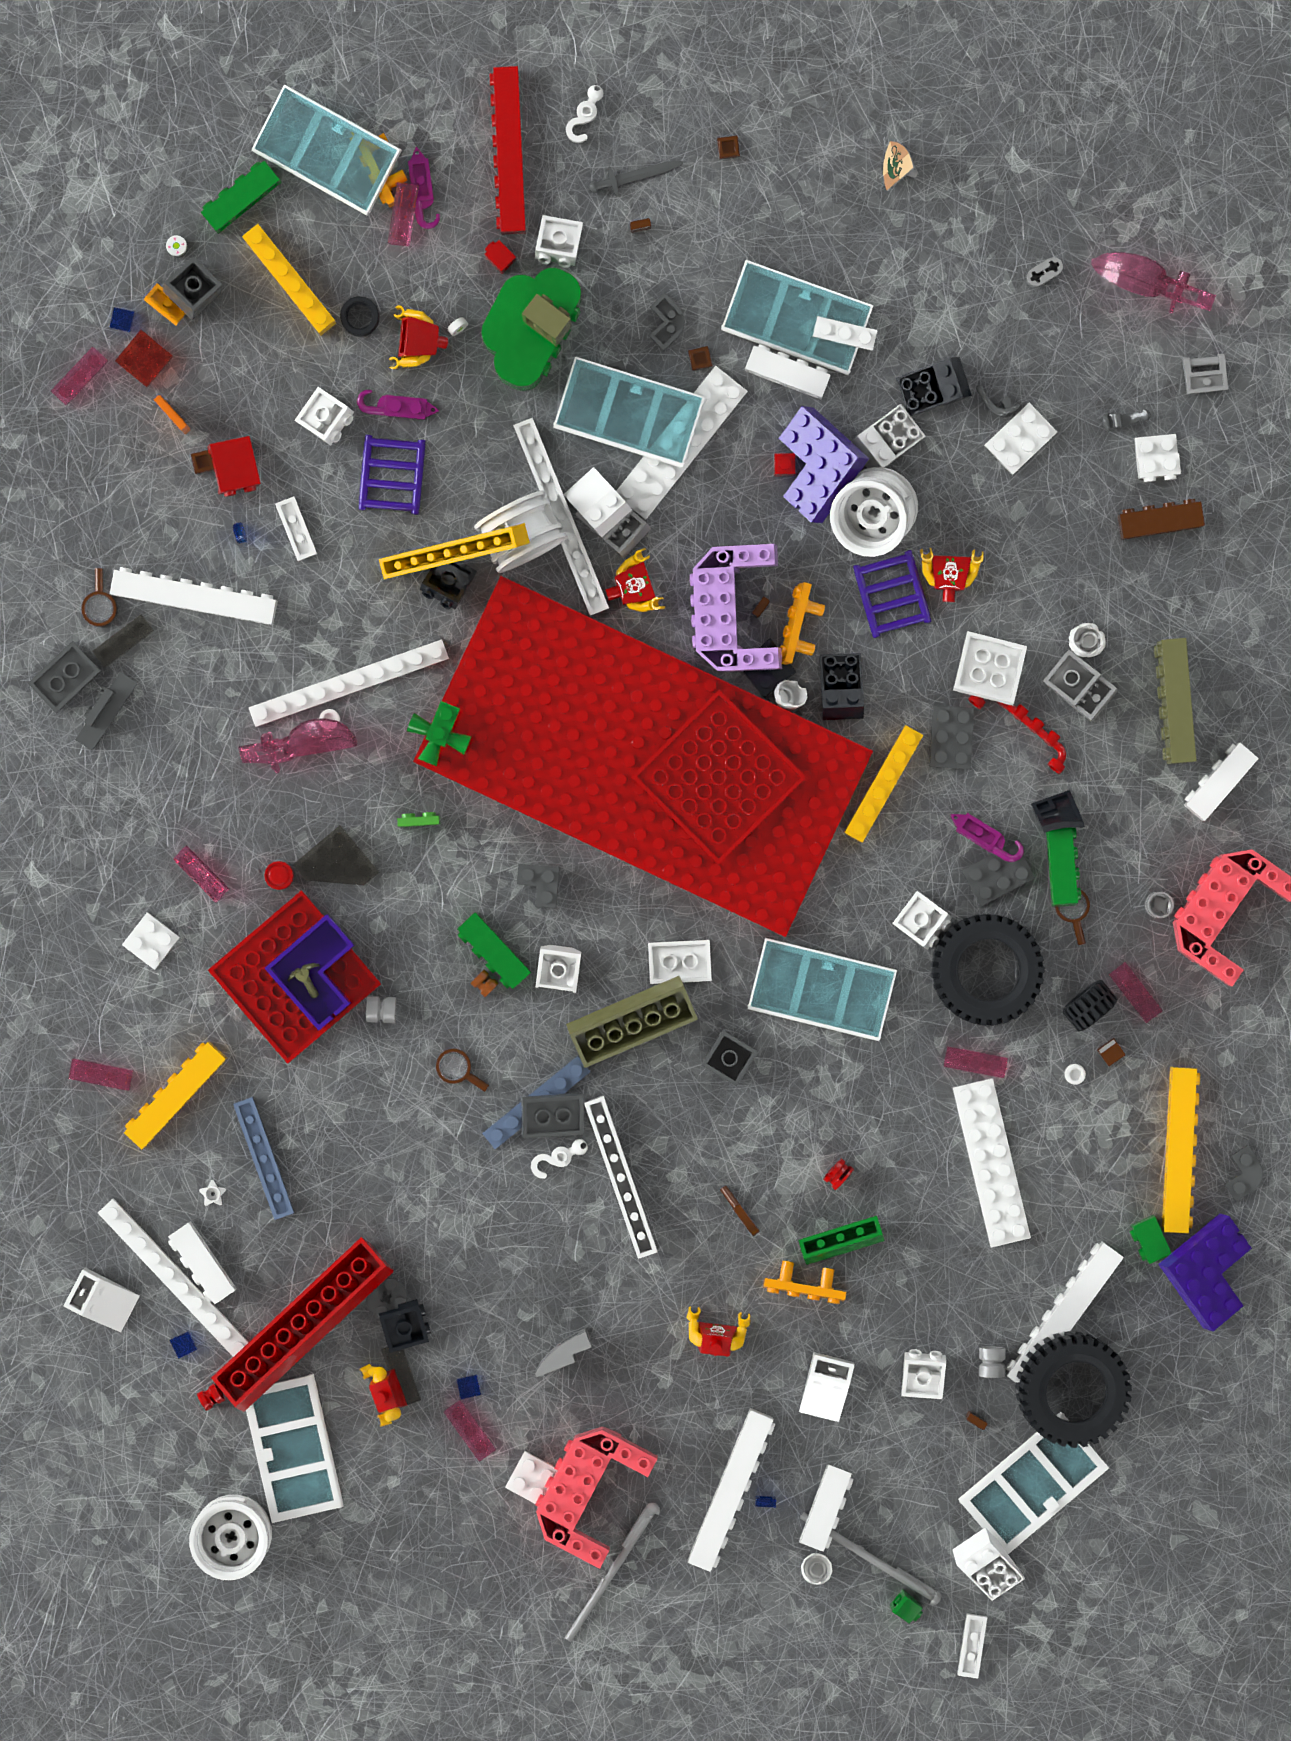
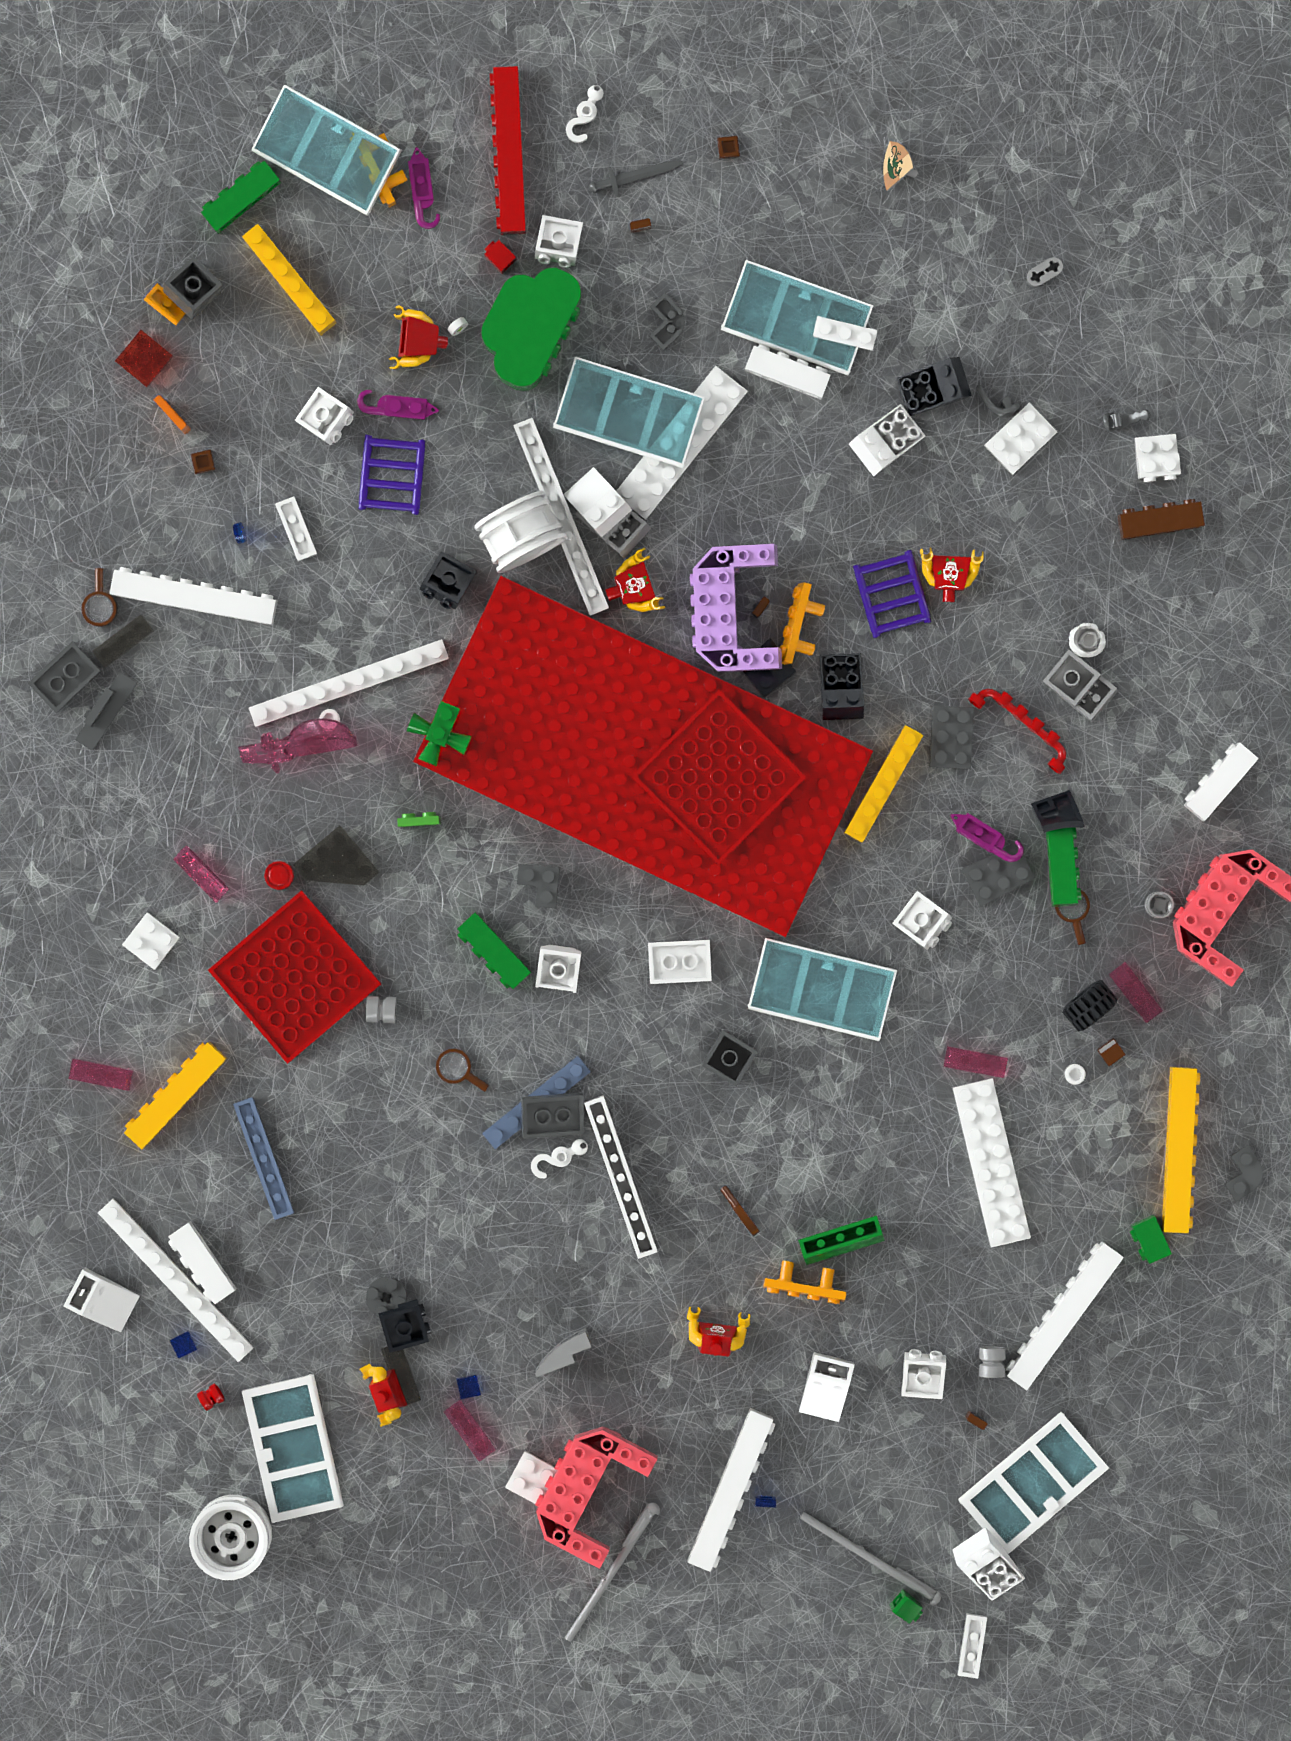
clear pink plate [51,346,108,406] -> none
clear blue tile [110,307,135,332] -> none
white tile [166,235,187,257] -> none
white plate [199,1180,226,1206] -> none
red panel [207,436,261,497] -> none
red brick [211,1237,394,1412] -> none
dark purple piece [265,914,355,1031] -> none
olive plant [287,963,320,998] -> none
black tyre [340,296,380,337] -> none
yellow brick [379,523,530,579] -> none
clear pink plate [387,182,419,246] -> none
dark orange wheel [470,969,499,997] -> none
olive brick [522,294,571,347] -> none
olive brick [566,976,698,1068] -> none
reddish brown tile [688,346,712,371] -> none
red brick [774,453,795,476] -> none
white hair [774,680,807,711] -> none
piece [778,406,870,523] -> none
white brick [799,1465,853,1552] -> none
white hair [801,1553,833,1585] -> none
red wheel [823,1158,854,1190] -> none
white wheel [830,467,918,557] -> none
black tyre [931,914,1045,1026] -> none
white plate [953,631,1027,706] -> none
black tyre [1015,1331,1132,1448] -> none
clear pink piece [1091,252,1216,313] -> none
olive brick [1154,638,1196,764] -> none
dark purple piece [1158,1213,1252,1332] -> none
light grey plate [1183,353,1228,395] -> none

